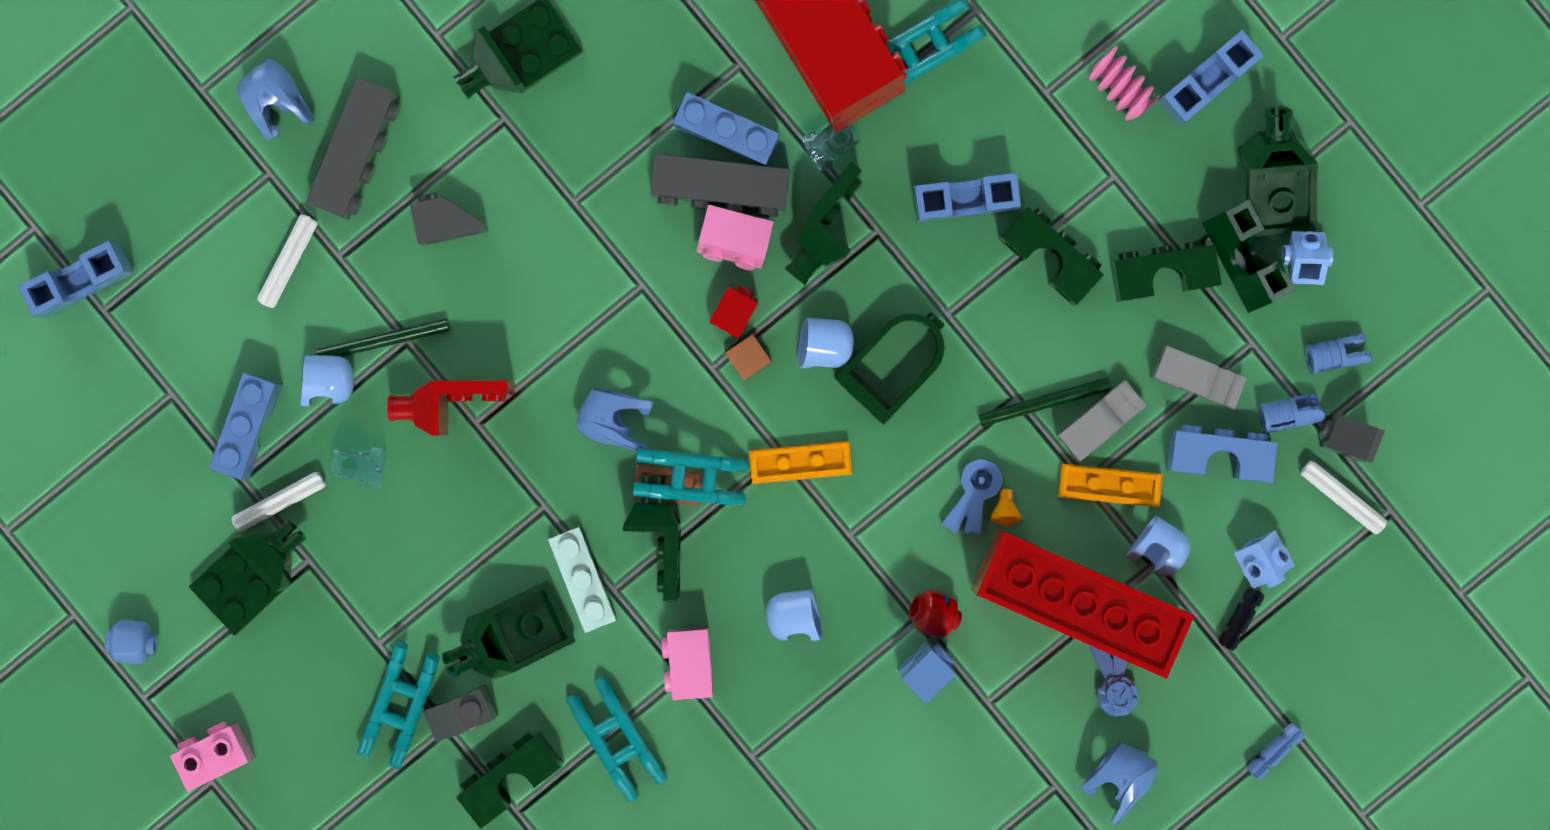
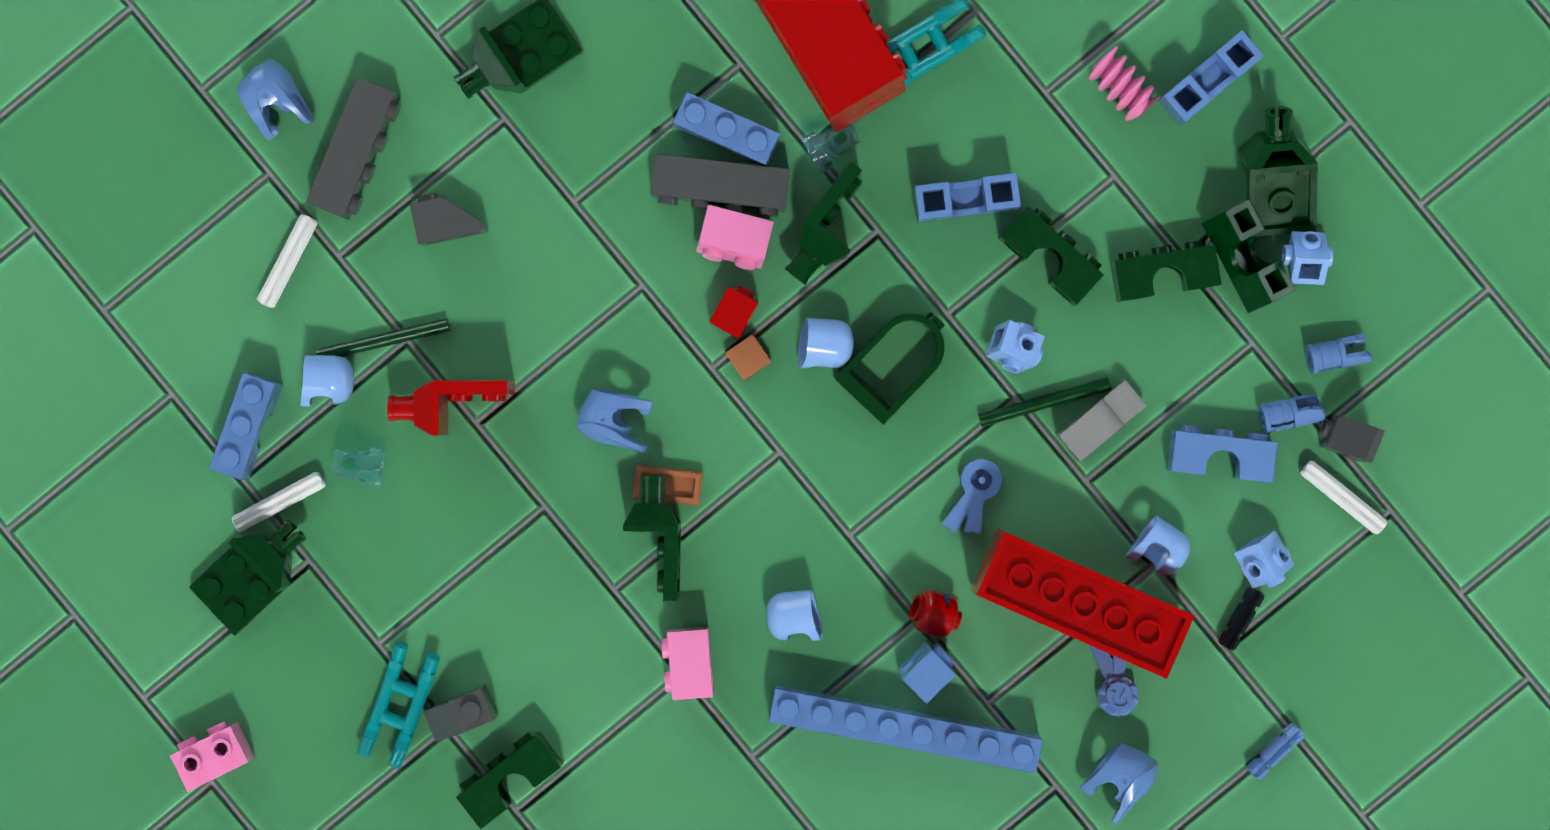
medium blue arch [18,241,134,318] -> none
medium blue head [105,619,158,665] -> none
dark green plate [442,581,576,679] -> none
light aqua plate [548,527,617,633] -> none
teal piece [566,677,667,802] -> none
teal piece [633,448,750,505] -> none
light orange tile [749,441,852,484] -> none
light orange rock [990,489,1023,527] -> none
light orange tile [1058,463,1163,507] -> none
light grey piece [1150,346,1247,409] -> none
none -> medium blue brick [769,685,1043,773]
none -> light blue brick [985,320,1045,373]

